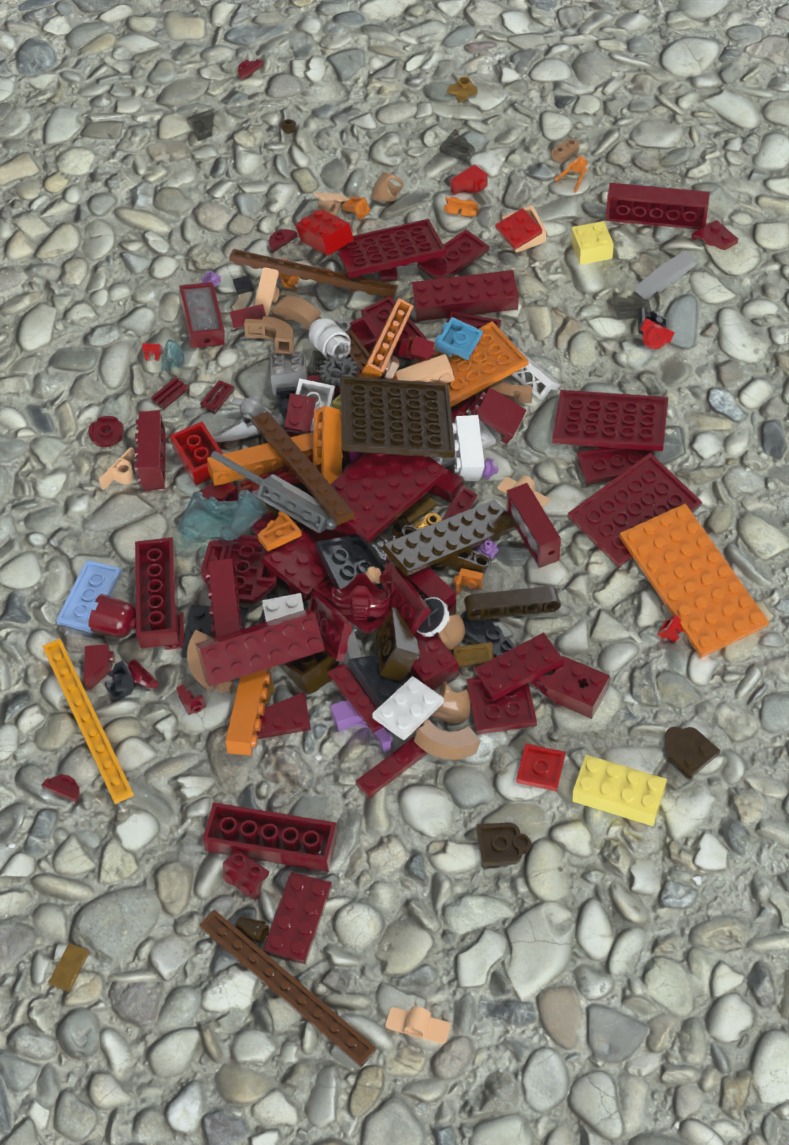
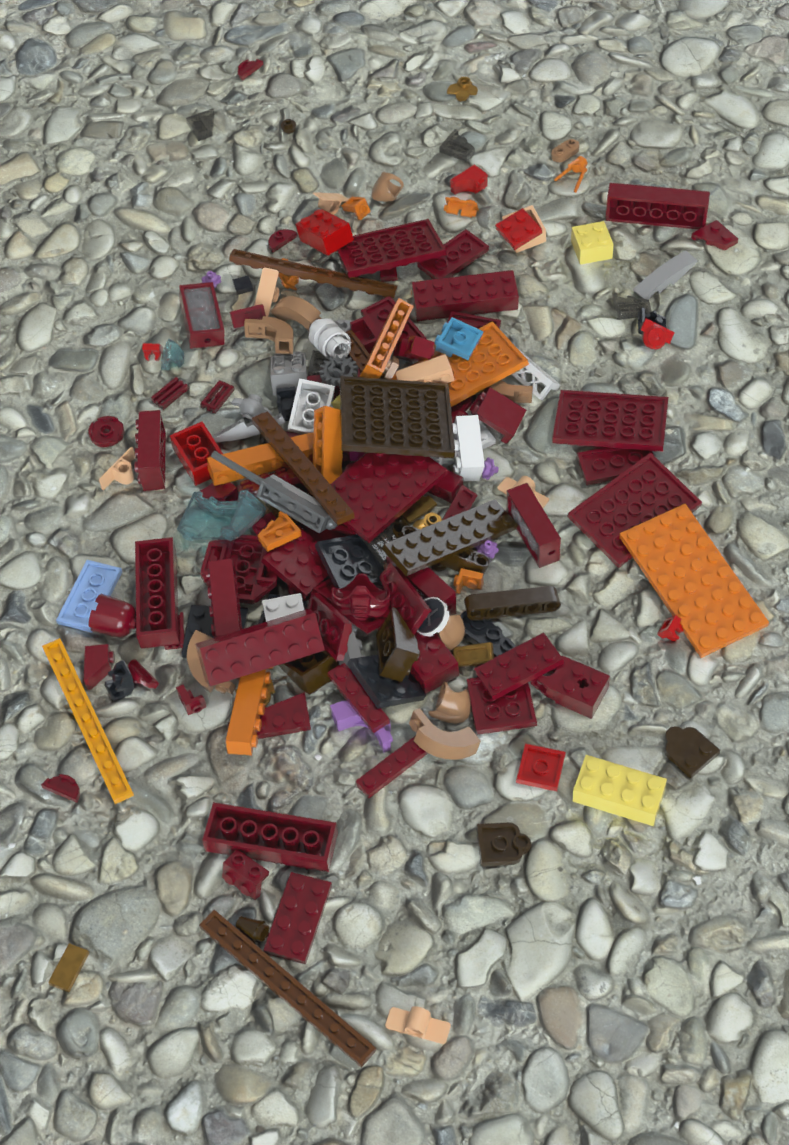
dark red plate [284,393,316,433] -> none
light nougat plate [366,567,381,586] -> none
white plate [372,676,444,740] -> none

